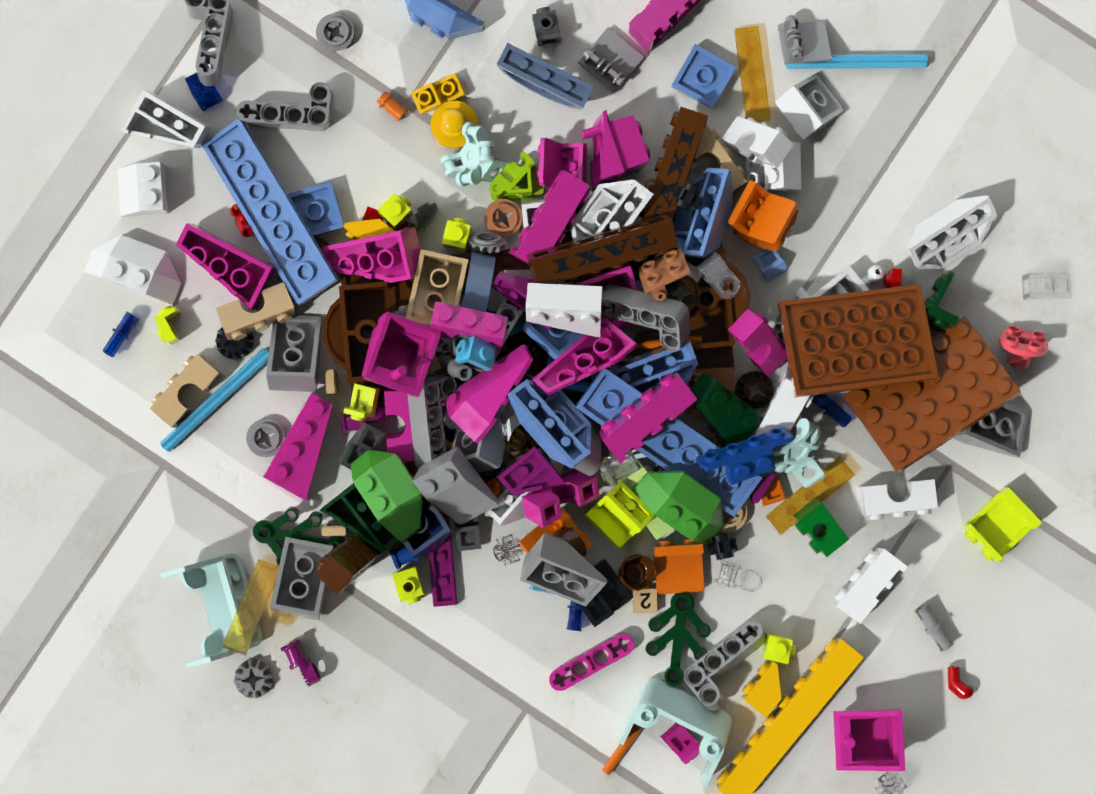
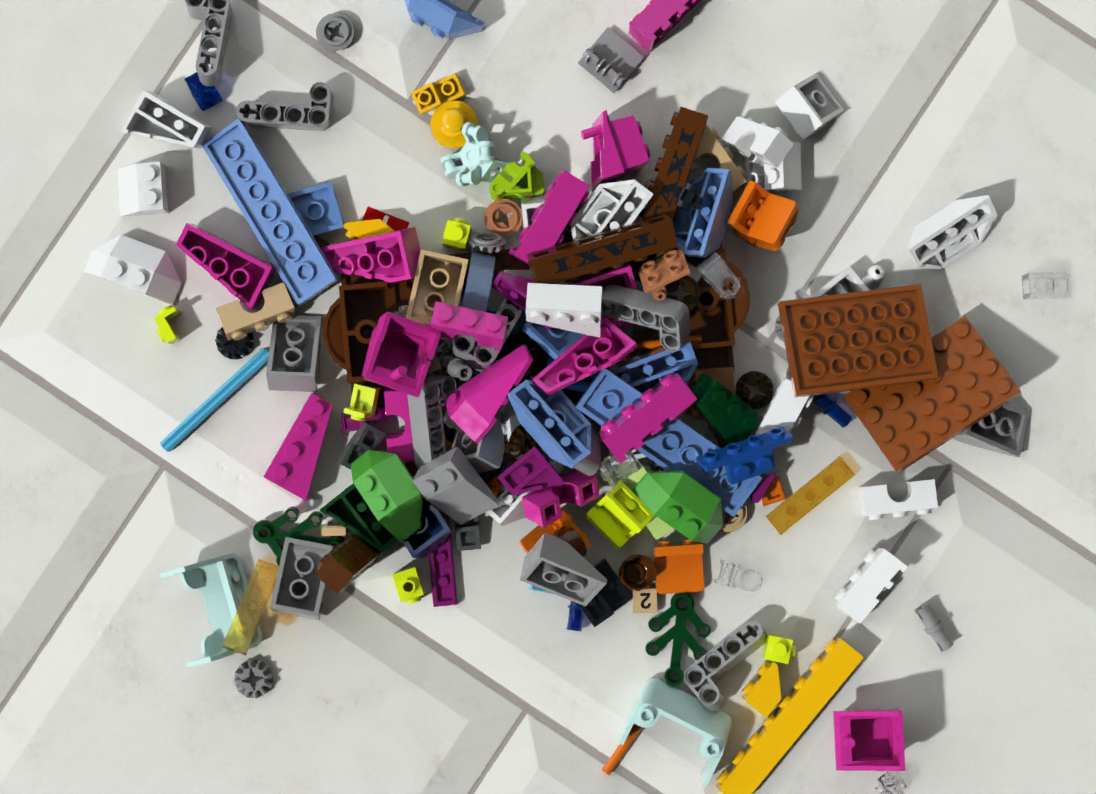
clear blue axle [103,311,140,357] -> none
tan arch [150,354,223,428] -> none
red arm [230,204,253,237] -> none
light grey gear [246,419,285,457] -> none
magenta connector [280,639,321,686] -> none
tan tile [325,369,339,395] -> none
orange pin [377,91,408,121] -> none
neon yellow brick [378,193,413,231] -> none
blue bush [389,546,420,570] -> none
clear smoke slope [401,202,439,237] -> none
medium azure bracket [455,336,497,371] -> none
clear gear [493,534,523,566] -> none
sand blue window [497,42,594,109] -> none
dark grey brick [532,7,561,46] -> none
dark pink bracket [537,138,587,189] -> none
dark pink beam [549,633,634,691] -> none
dark pink bracket [660,723,700,764] -> none
medium blue plate [671,44,736,110] -> none
black gear [708,533,738,560] -> none
dark pink arch [728,309,787,377] -> none
clear yellow tile [734,26,770,122] -> none
light blue slope [752,249,787,282] -> none
light aqua piece [772,418,825,488] -> none
light grey hinge [778,15,832,65] -> none
medium azure axle [786,54,928,69] -> none
green brick [793,498,849,557] -> none
red plate [883,268,902,288] -> none
dark green bracket [924,271,959,332] -> none
red arm [947,666,974,700] -> none
neon yellow panel [962,487,1042,562] -> none
coral plate [999,325,1048,369] -> none

